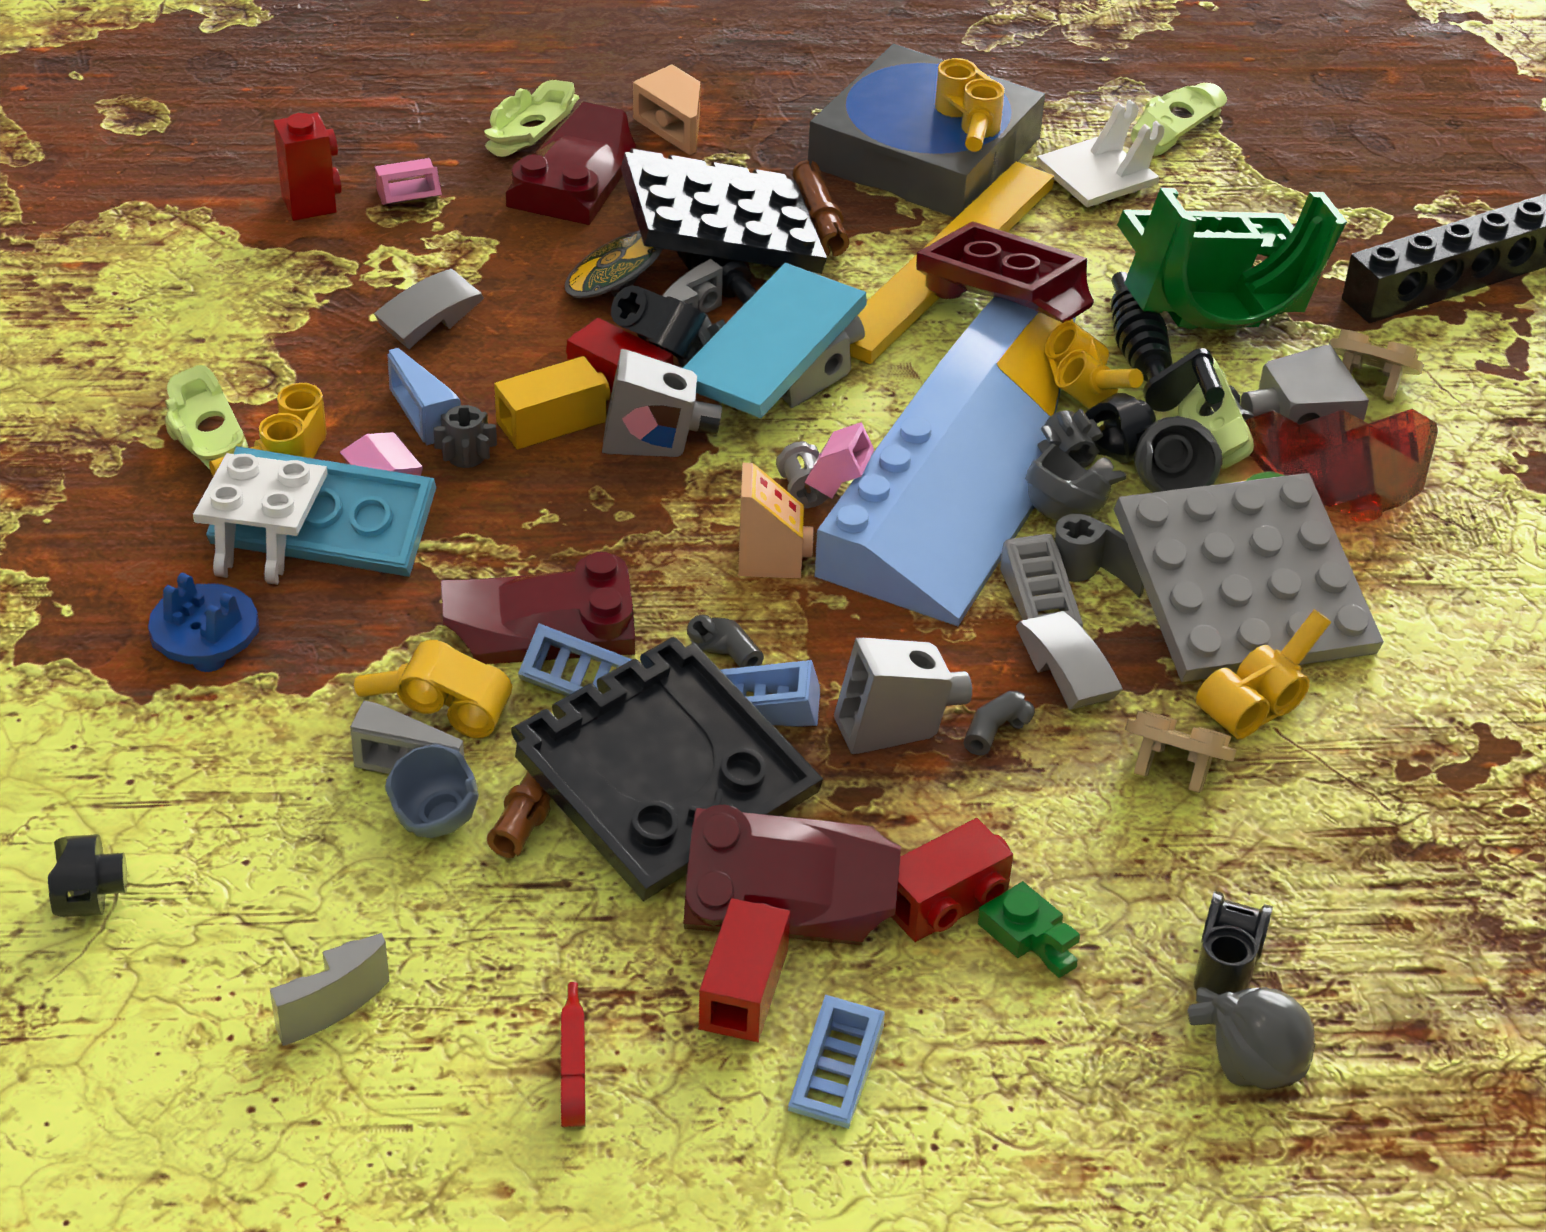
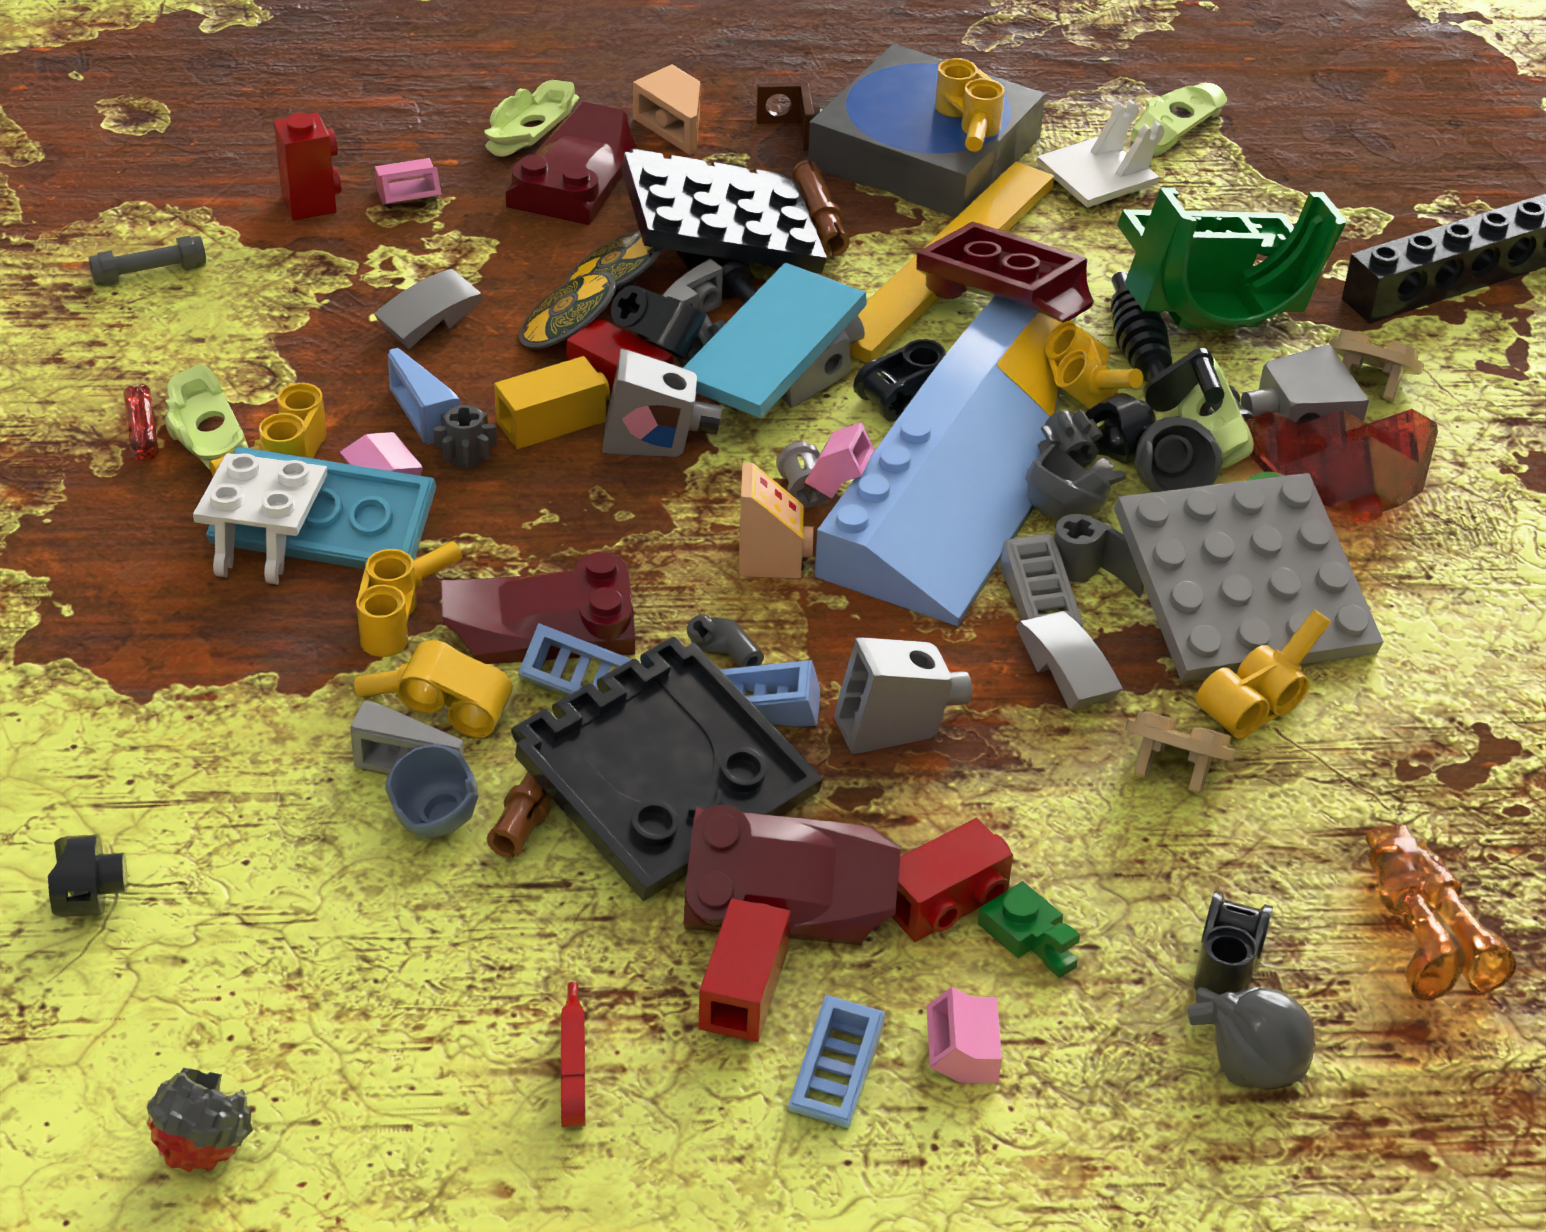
blue plate [148,573,259,672] -> none
light grey slope [270,933,389,1046] -> none
dark grey arm [963,691,1035,755] -> none
none -> dark grey bar [88,235,206,285]
none -> clear red axle [123,384,159,461]
none -> dark grey piece [147,1068,253,1173]
none -> yellow beam [356,541,462,657]
none -> shield [519,271,617,349]
none -> reddish brown bracket [756,83,820,151]
none -> black piece [853,339,946,421]
none -> bright pink piece [927,987,1002,1083]
none -> clear orange piece [1366,825,1516,1001]

